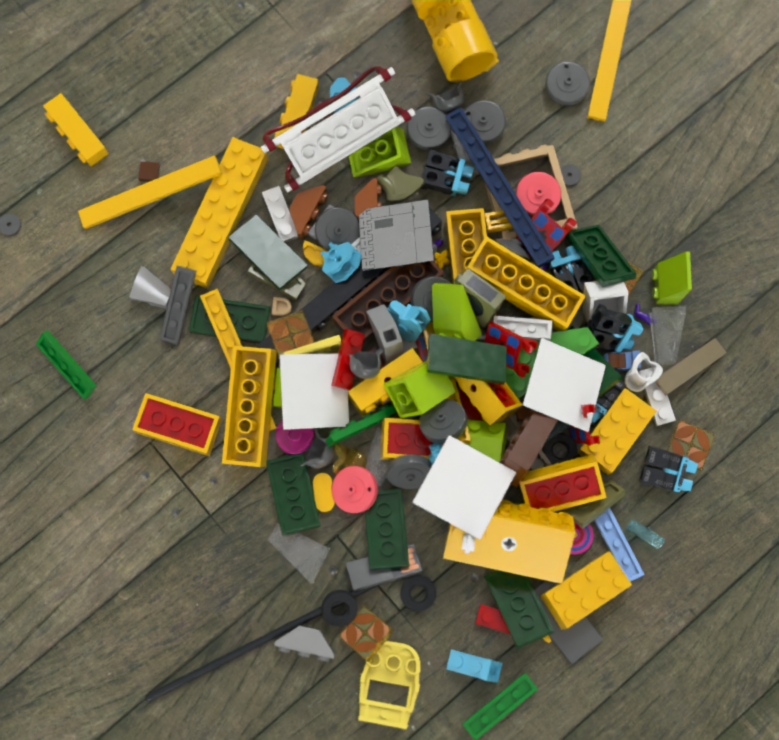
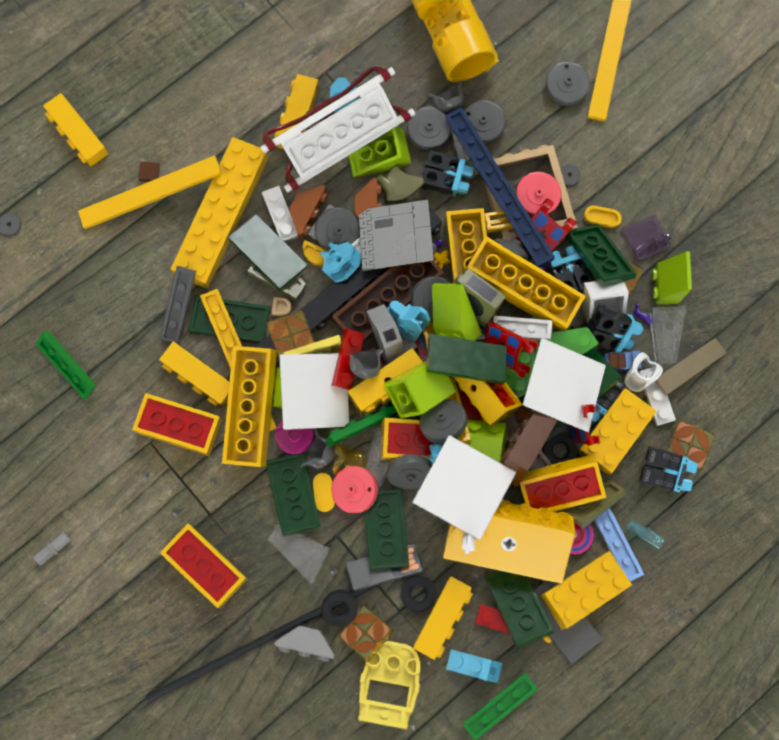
light grey slope [129,266,171,309] -> none
none -> light grey axle [34,531,72,565]
none -> yellow brick [159,342,230,407]
none -> red brick [160,524,248,609]
none -> yellow brick [413,576,473,660]
none -> yellow tile [584,205,622,229]
none -> clear purple hinge [622,214,672,262]

